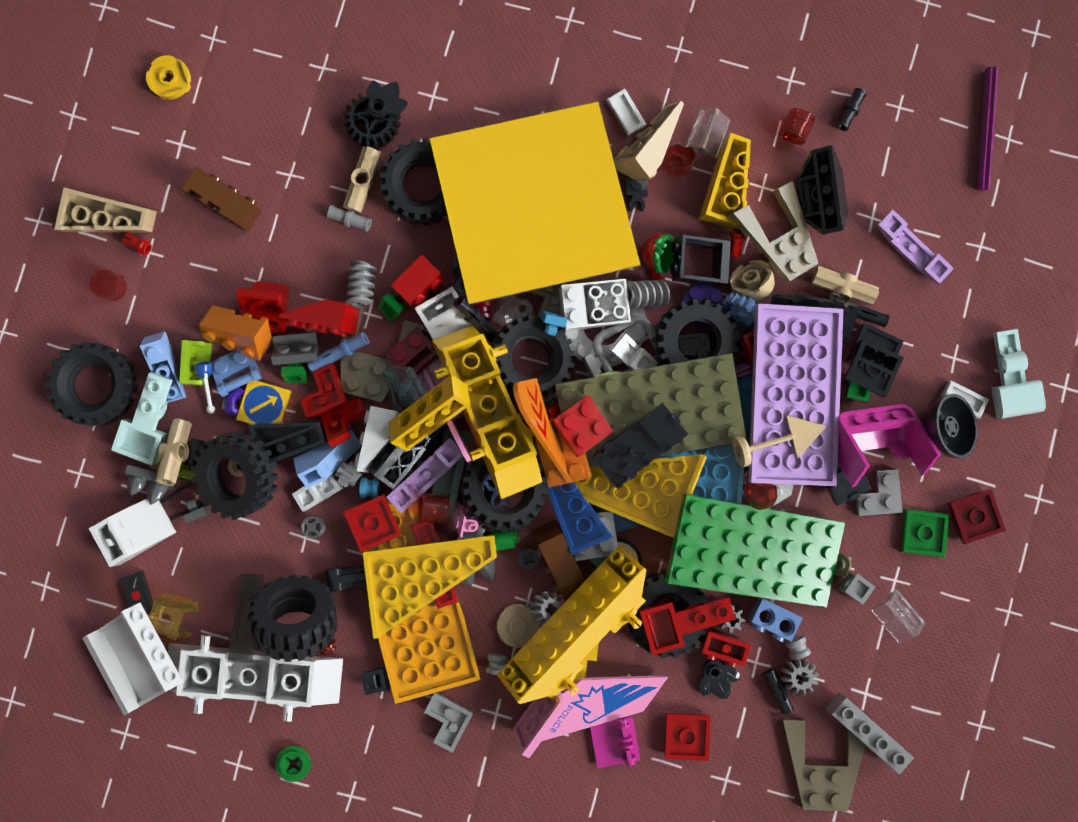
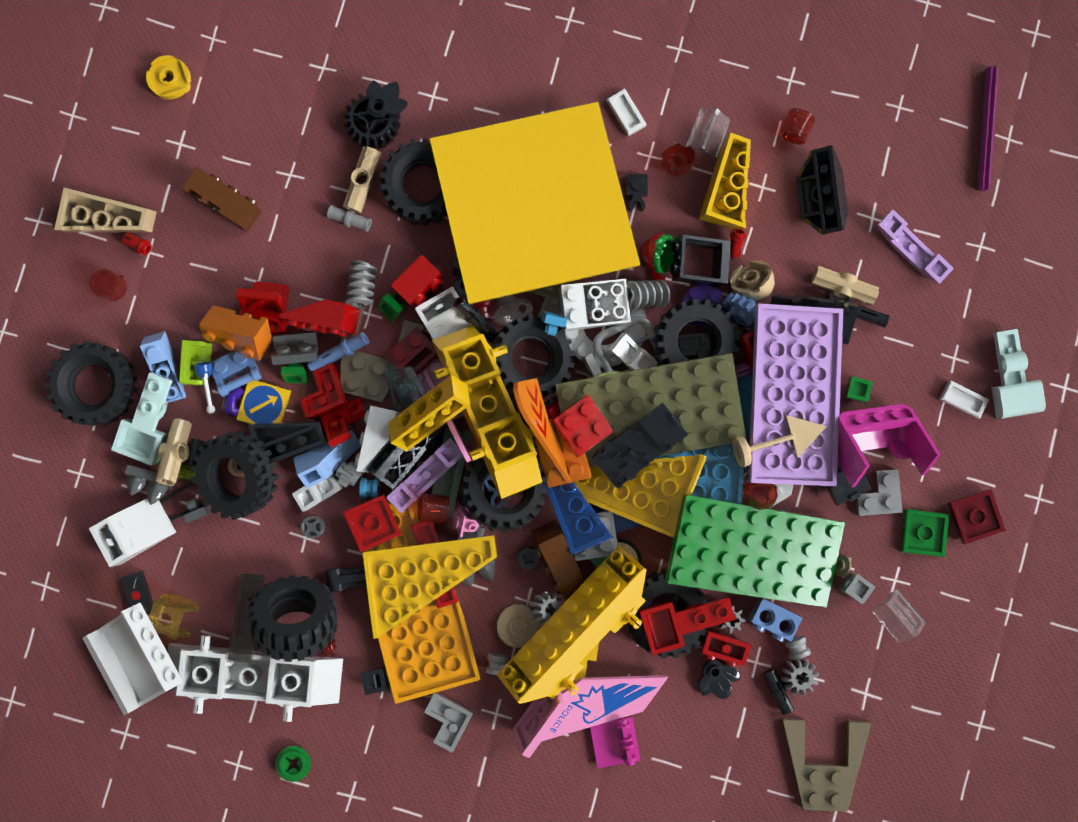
green brick [486,529,519,551] -> none
tan wedge [613,101,684,181] -> none
red plate [664,712,711,761] -> none
wing [729,181,819,283] -> none
light grey brick [825,693,914,775] -> none
black pin [836,88,867,131] -> none
black bracket [844,323,904,398] -> none
black piece [923,394,978,458] -> none

